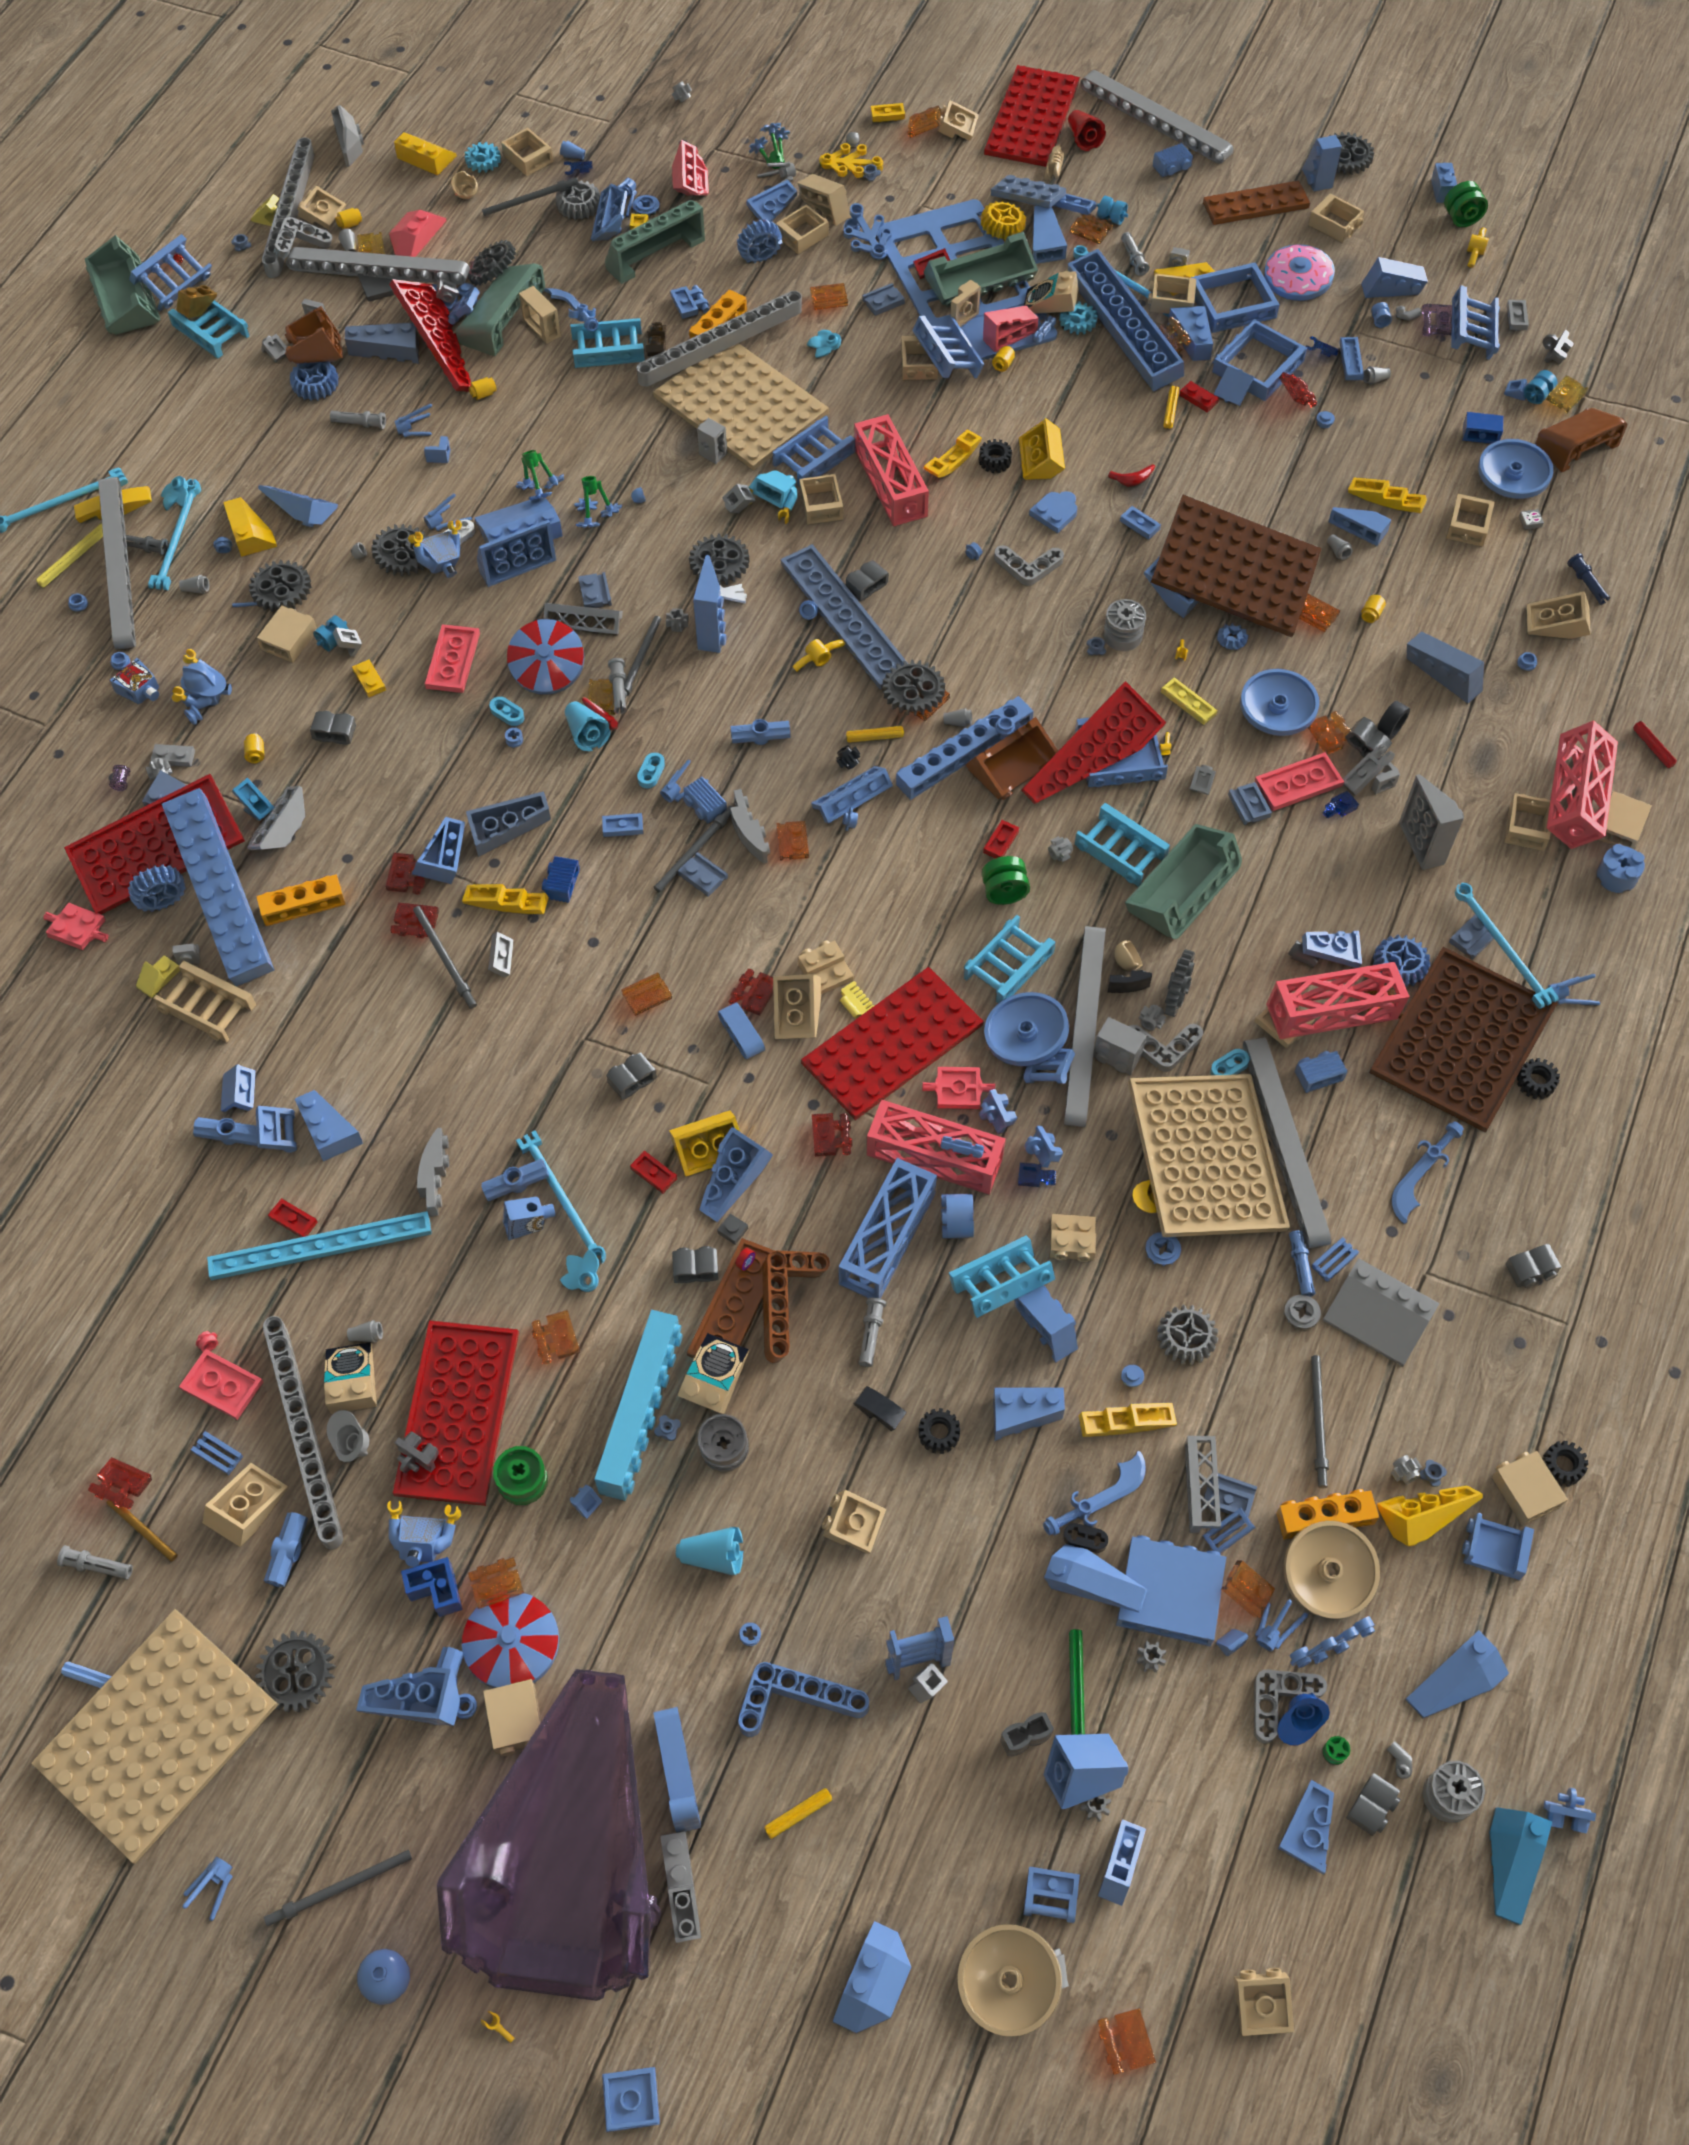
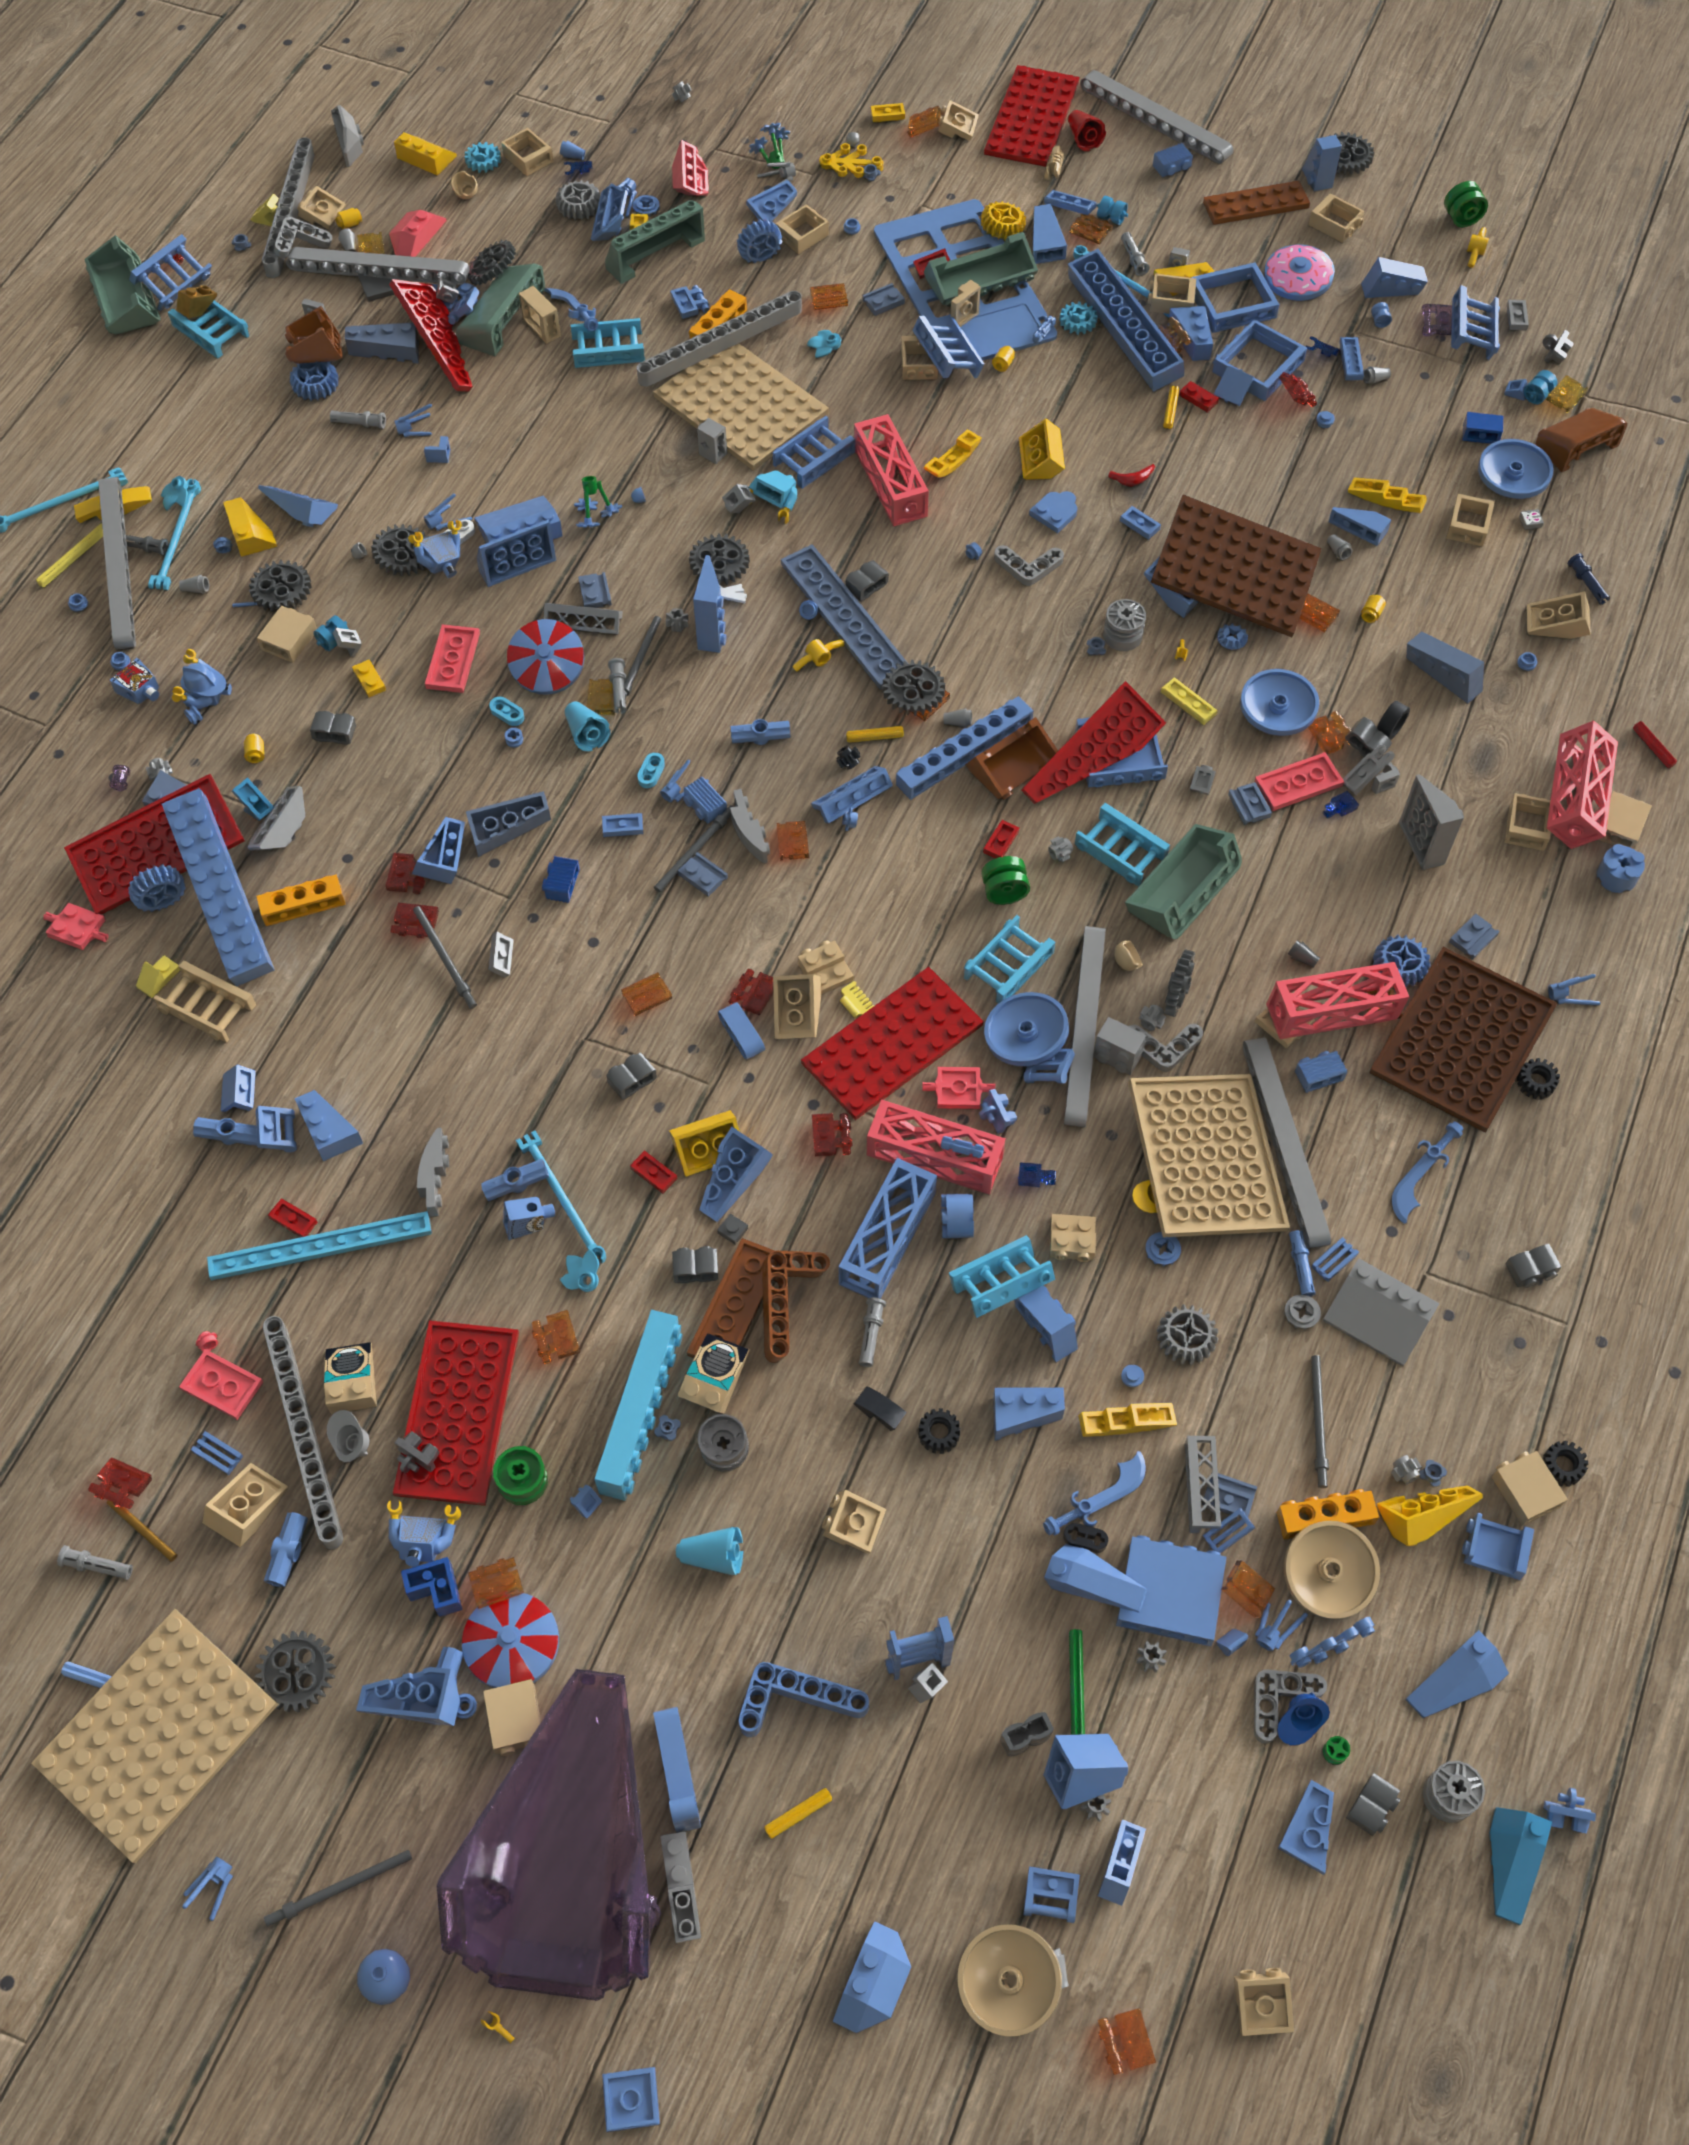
light grey plate [151,744,195,767] -> none
light grey bracket [173,943,200,965] -> none
light grey bracket [261,334,287,362] -> none
light grey cone [347,1320,383,1343] -> none
yellow slope [462,884,549,914] -> none
yellow brick [469,377,497,400] -> none
dark grey bar [482,177,579,216] -> none
plant [516,450,564,500] -> none
red piece [582,697,618,731] -> none
dark brown slope [646,322,666,356] -> none
red tile [735,1248,756,1271] -> none
medium blue bush [739,1622,761,1646] -> none
tan wedge [797,174,851,226] -> none
tan window [799,474,843,524] -> none
medium blue plant [843,203,892,260] -> none
black tyre [979,439,1012,473] -> none
coral wedge [983,306,1039,352] -> none
sand blue plate [991,175,1066,208] -> none
medium blue plate [995,717,1015,736] -> none
tan slope [1023,271,1079,314] -> none
medium blue hips [1024,1126,1063,1168] -> none
black slope [1107,970,1152,993] -> none
yellow hand [1159,732,1171,756] -> none
medium azure plate [1210,1049,1250,1075] -> none
medium blue wing [1302,931,1362,968] -> none
light grey arm [1387,1741,1412,1779] -> none
light grey arm [1395,306,1422,321] -> none
medium blue piece [1431,163,1457,203] -> none
medium azure hinge [1455,883,1559,1009] -> none

